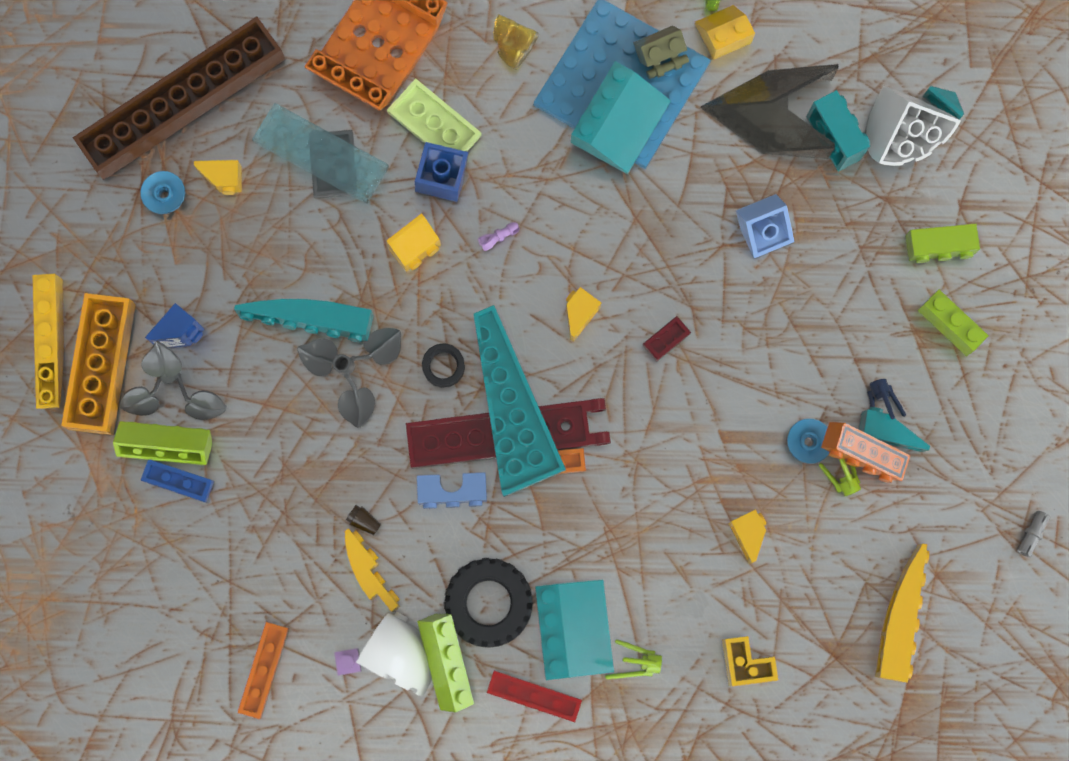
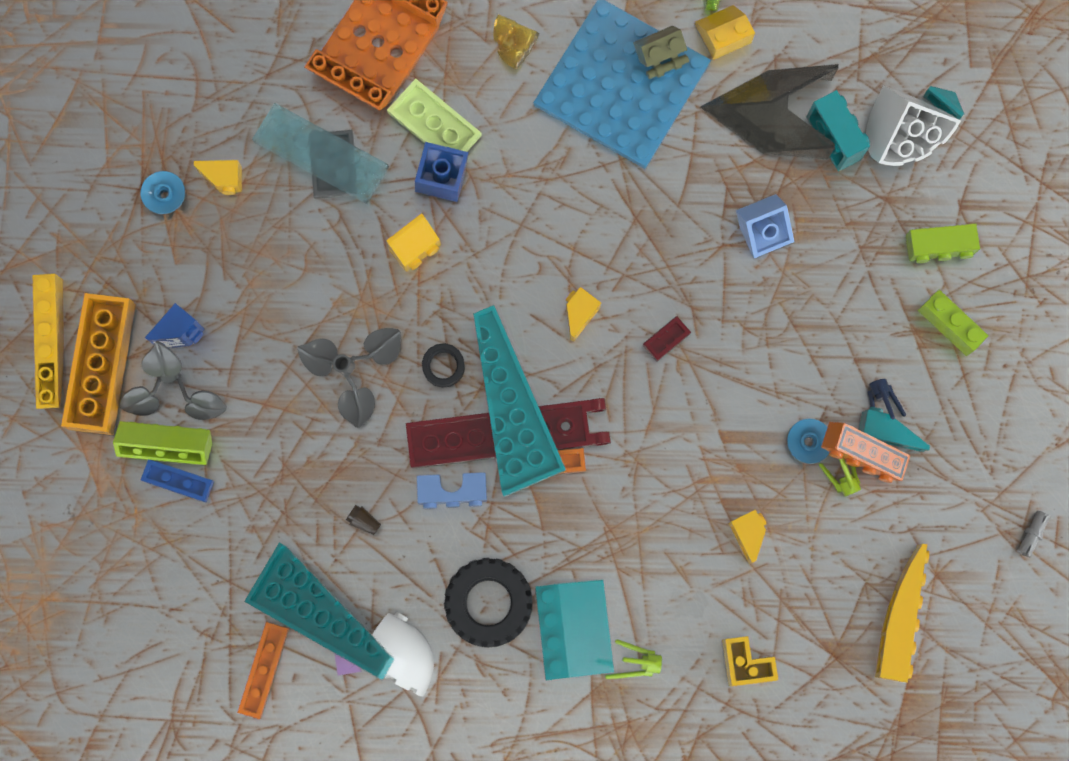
reddish brown brick [72,16,285,180] -> none
teal slope [234,299,374,343] -> none
yellow slope [345,528,400,612] -> none
lime brick [417,613,474,713] -> none
lavender piece [478,222,520,251] -> none
red plate [487,671,582,722] -> none
teal slope [570,61,671,174] -> none
none -> teal wing [244,542,395,681]

